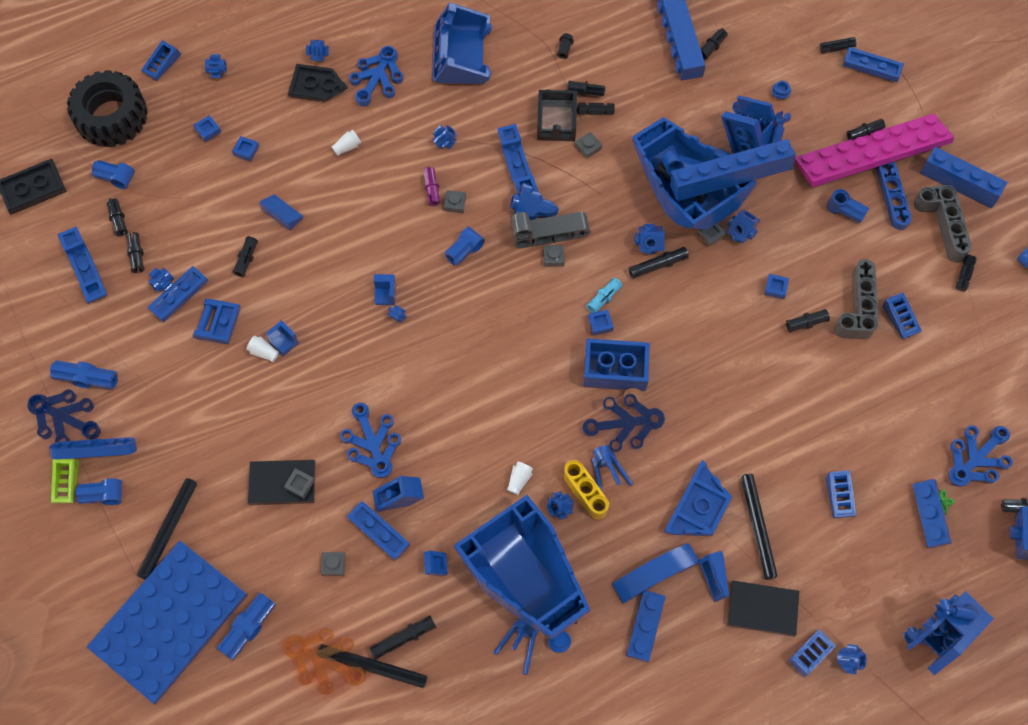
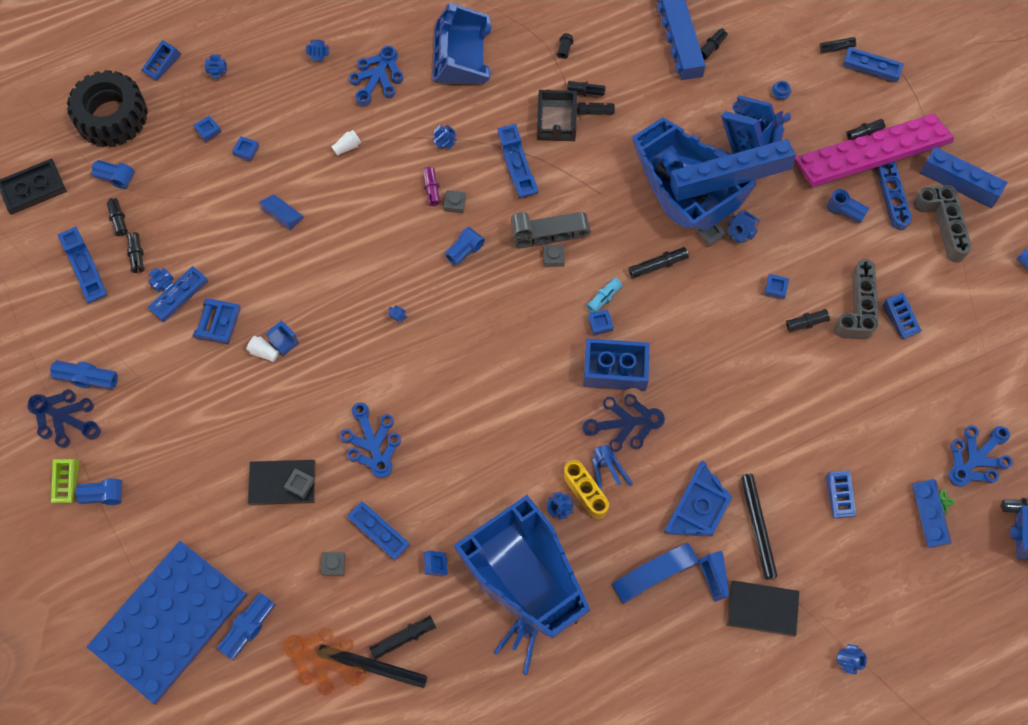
blue beam [49,437,137,459] -> none
black axle [137,478,197,580] -> none
black pin [233,236,258,277] -> none
black tile [288,64,348,101] -> none
blue slope [373,476,424,512] -> none
blue panel [374,274,396,305] -> none
white cone [507,461,533,495] -> none
blue rock [510,183,559,220] -> none
blue plate [548,631,571,653] -> none
dark grey plate [575,132,602,159] -> none
blue plate [626,590,666,663] -> none
blue brick [634,224,665,254] -> none
blue slope [788,629,836,678] -> none
blue torso [903,591,994,675] -> none
black axle [956,254,977,292] -> none

